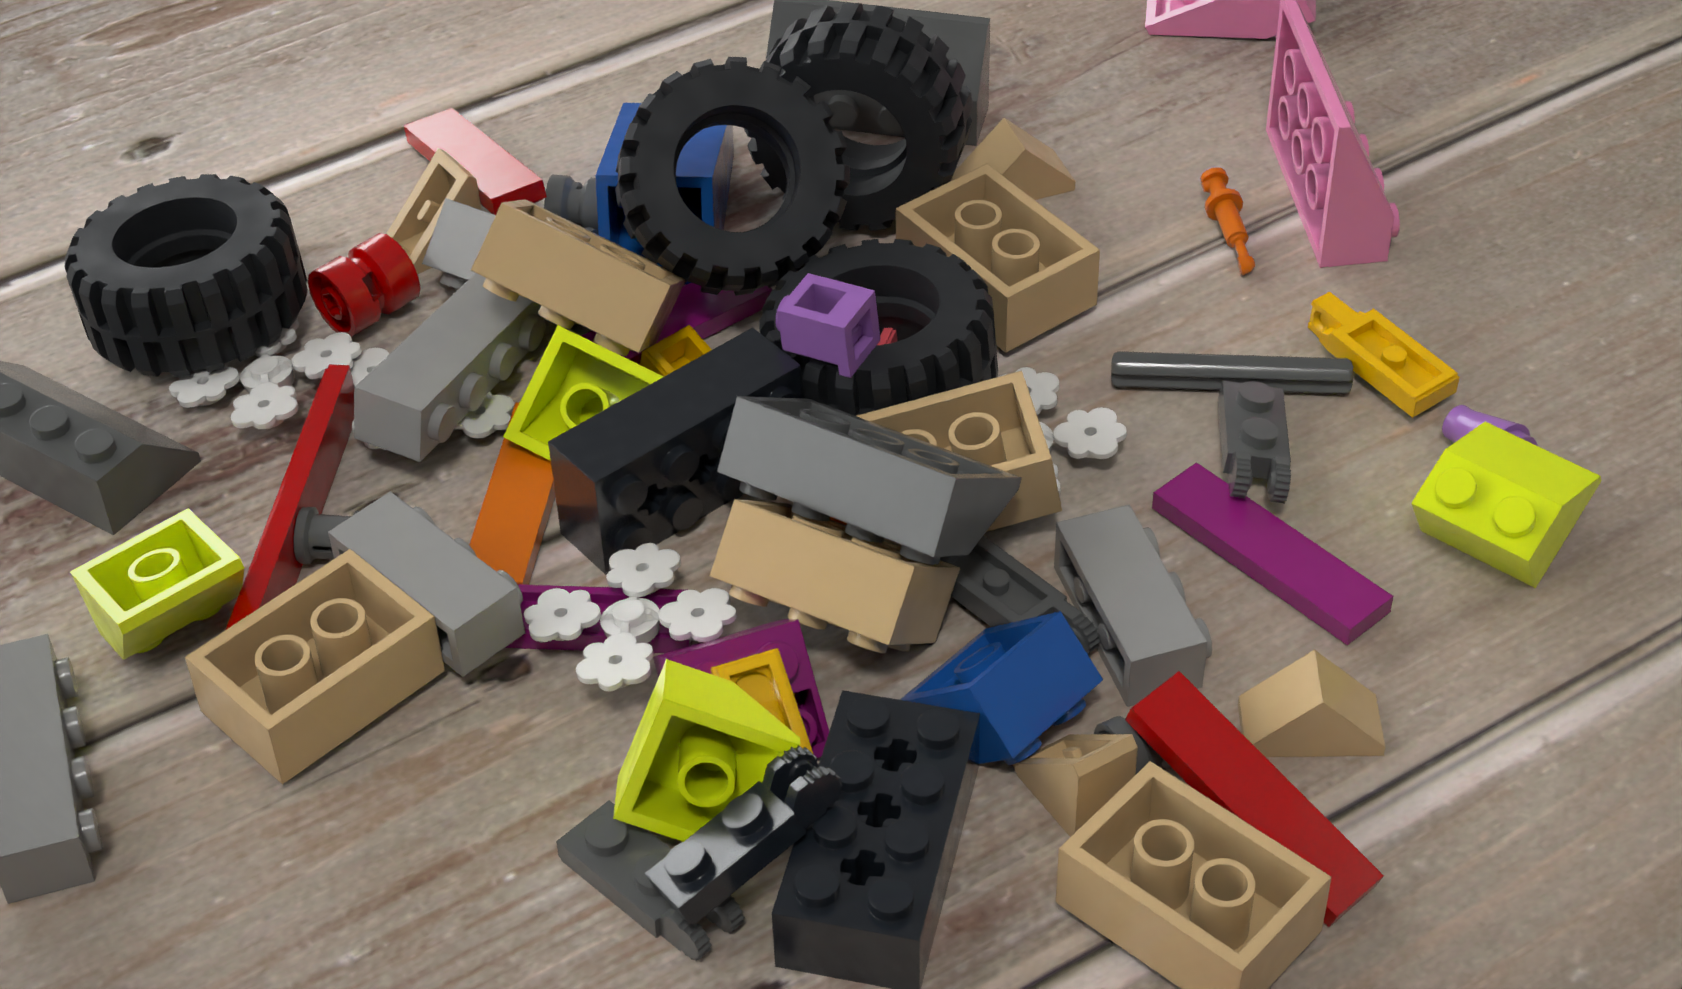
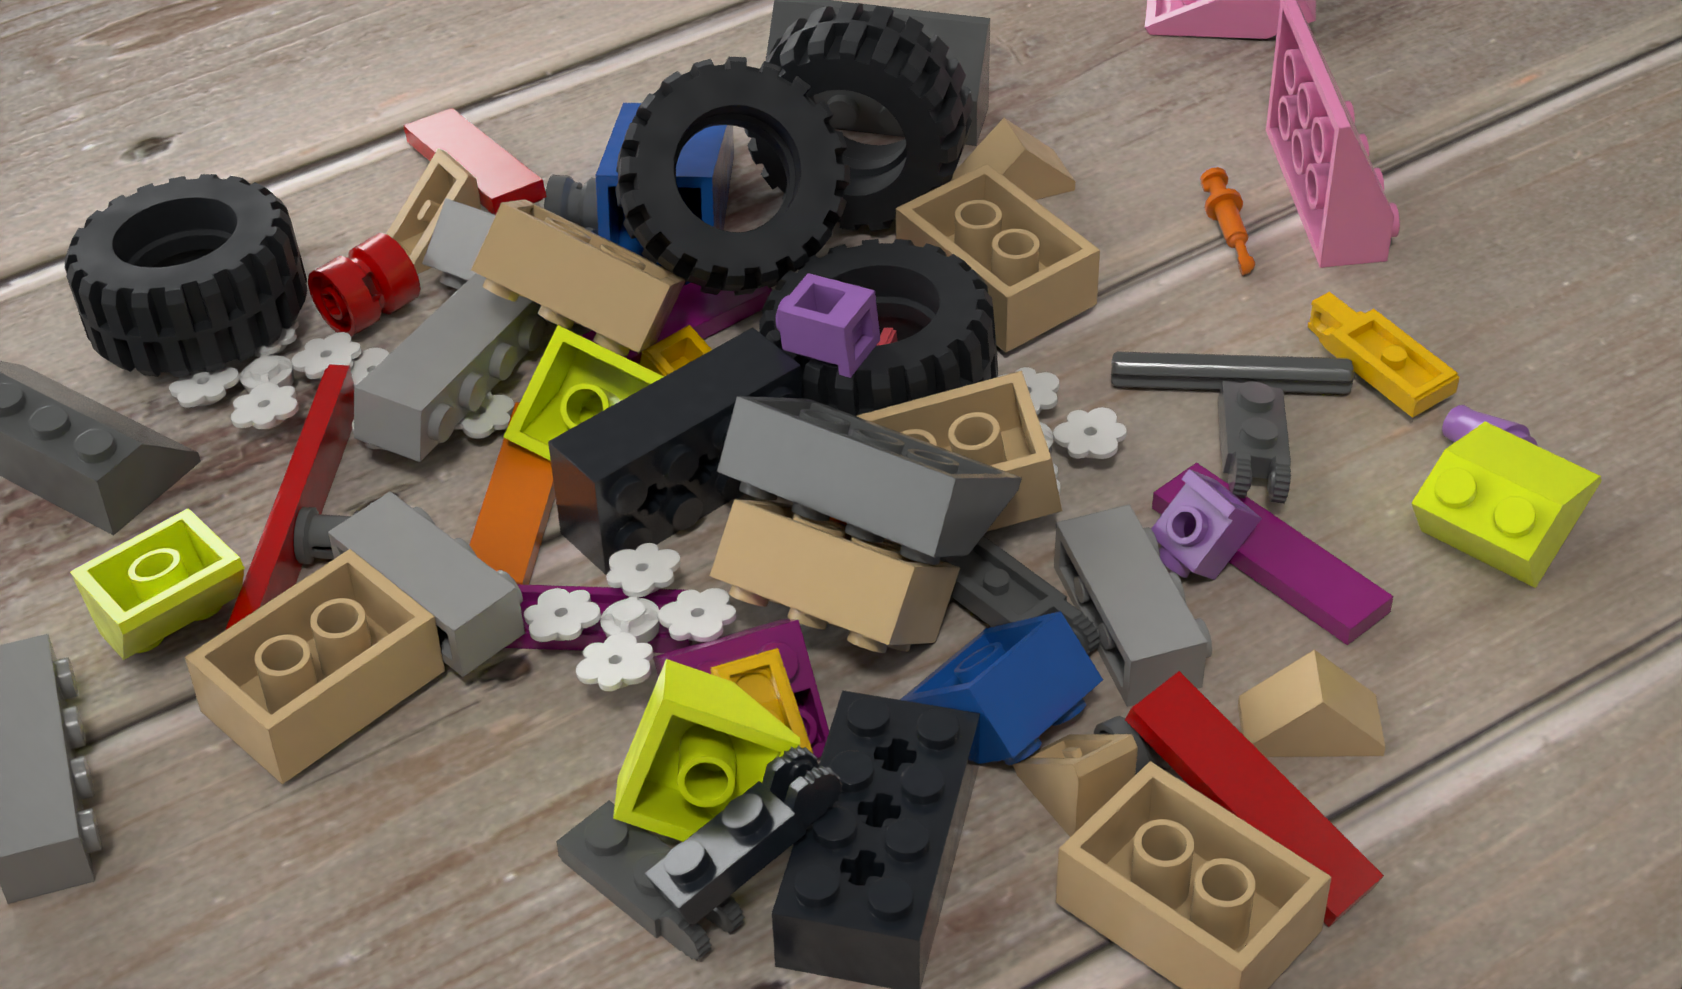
none -> medium lavender brick [1151,469,1262,580]

